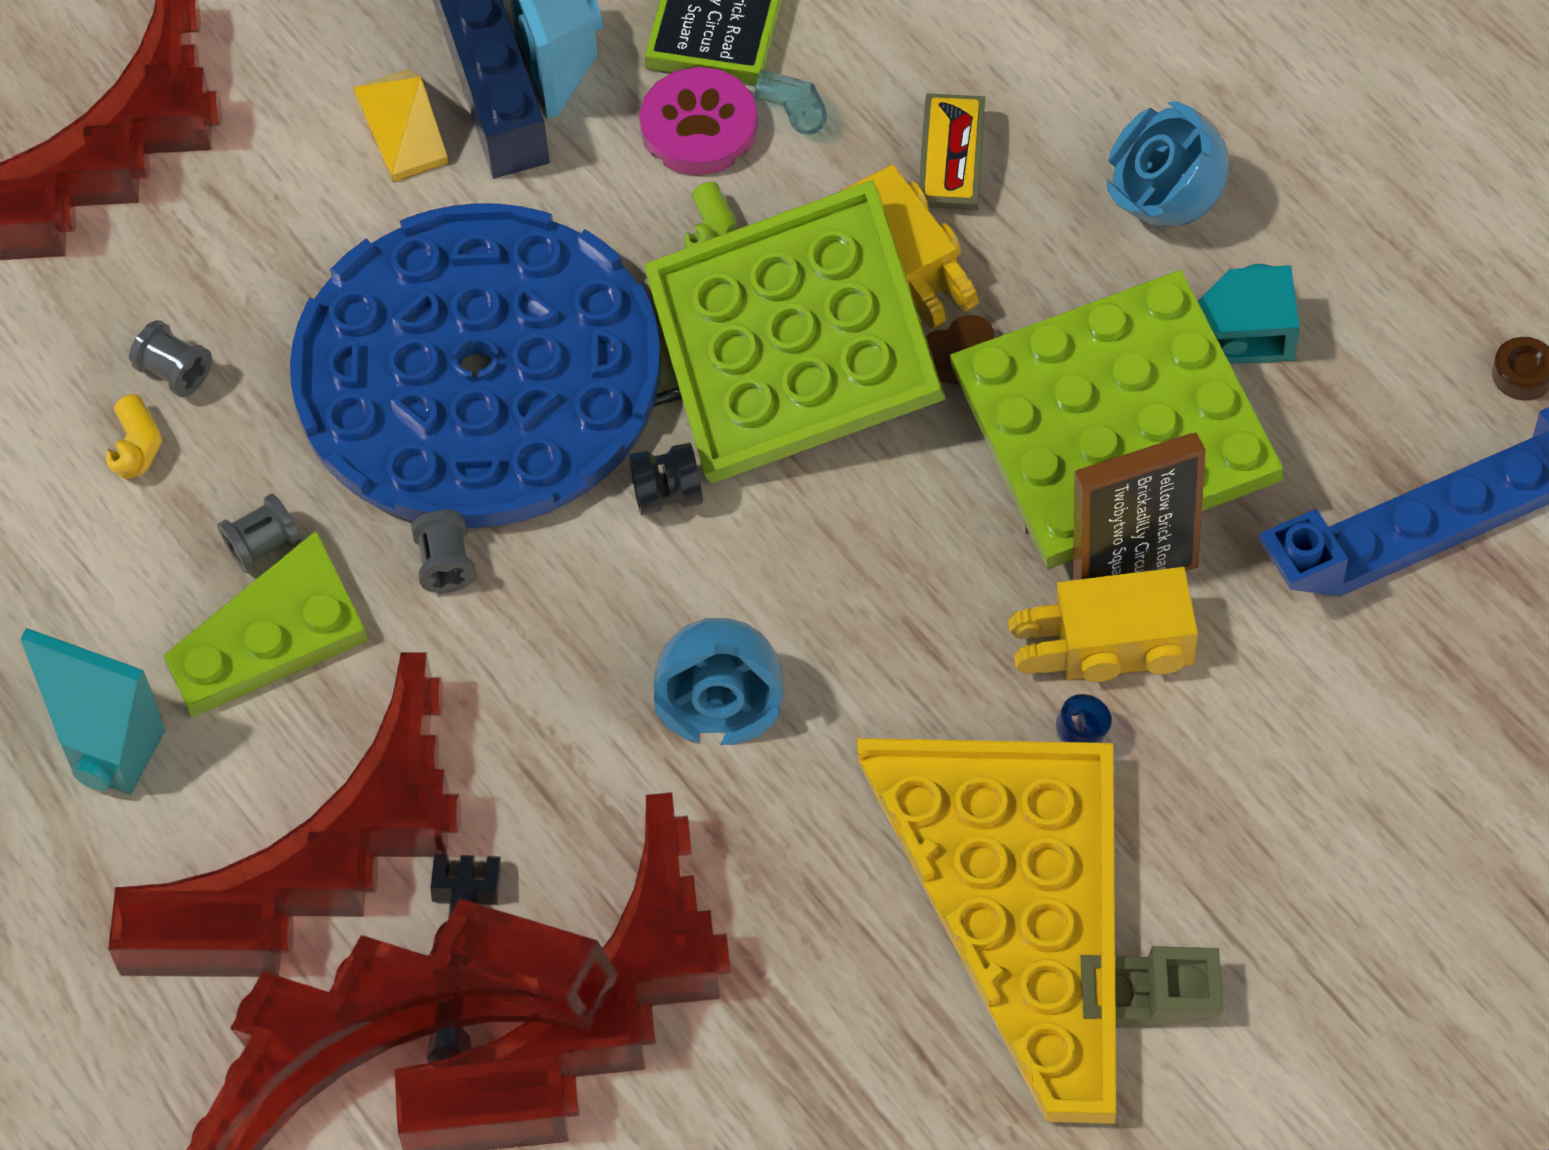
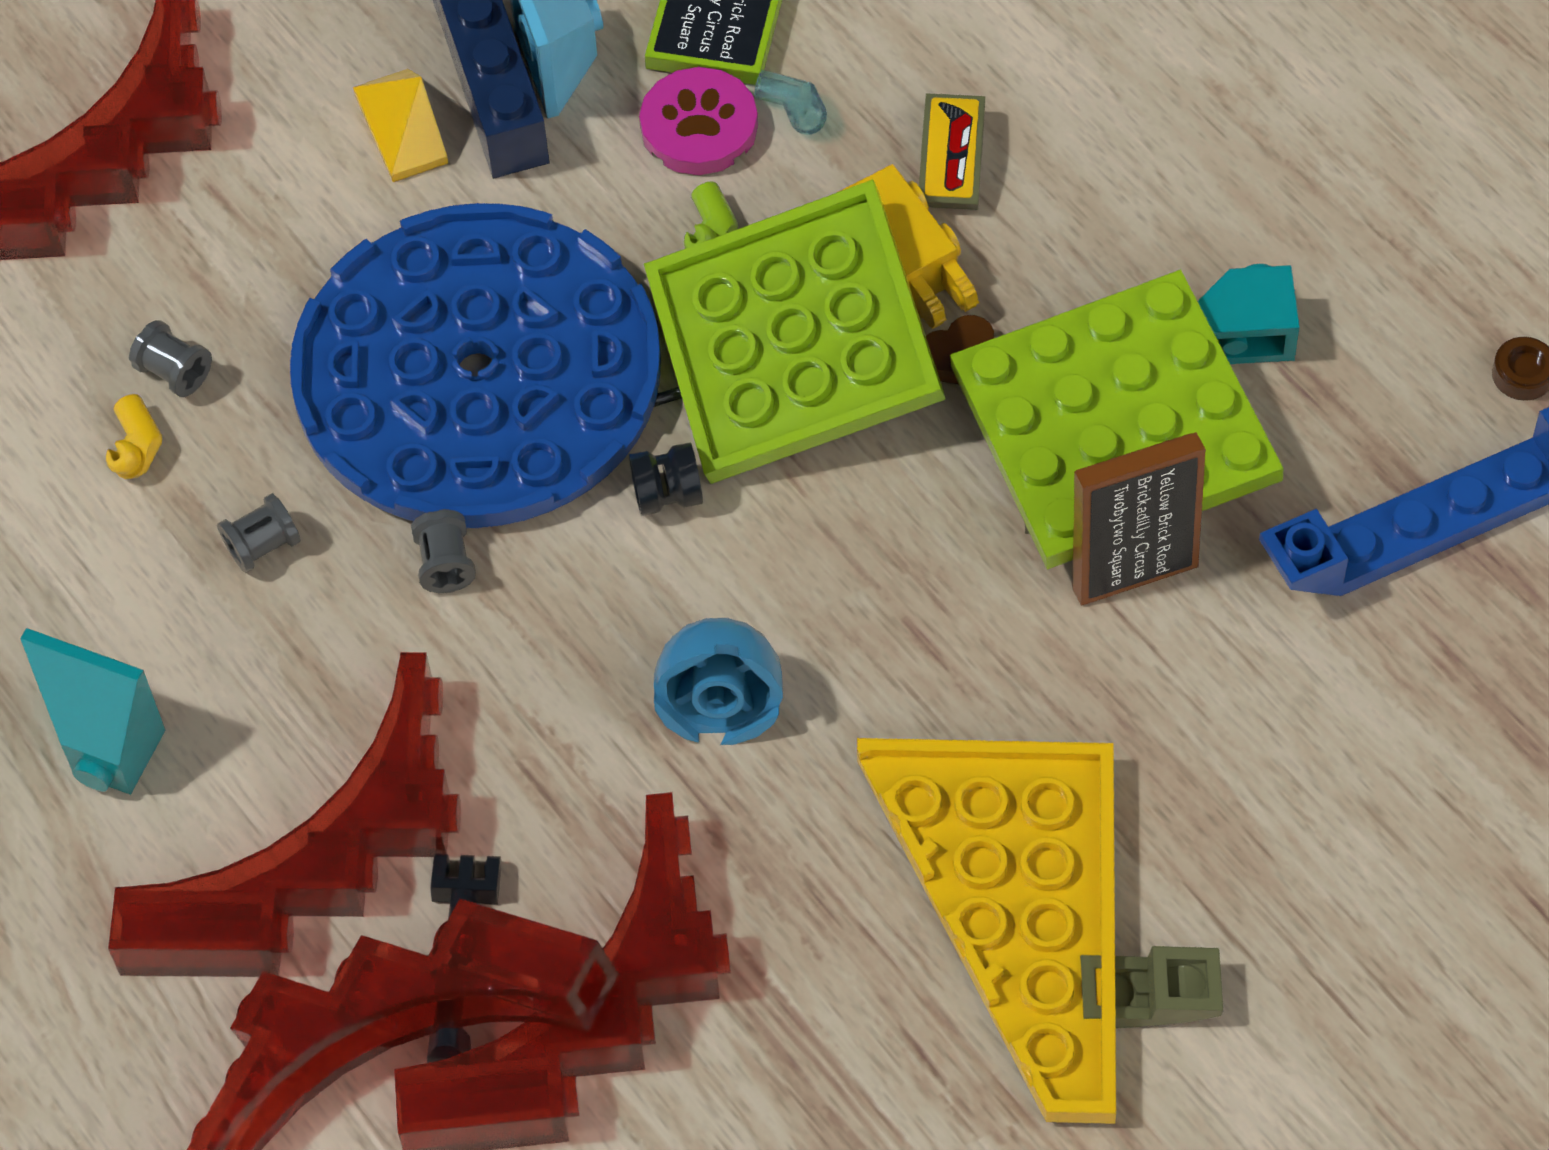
lime wing [163,531,368,718] -> none
yellow hinge [1007,567,1198,682] -> none
clear blue hinge [1056,694,1112,743] -> none
dark azure cylinder [1107,101,1230,227] -> none

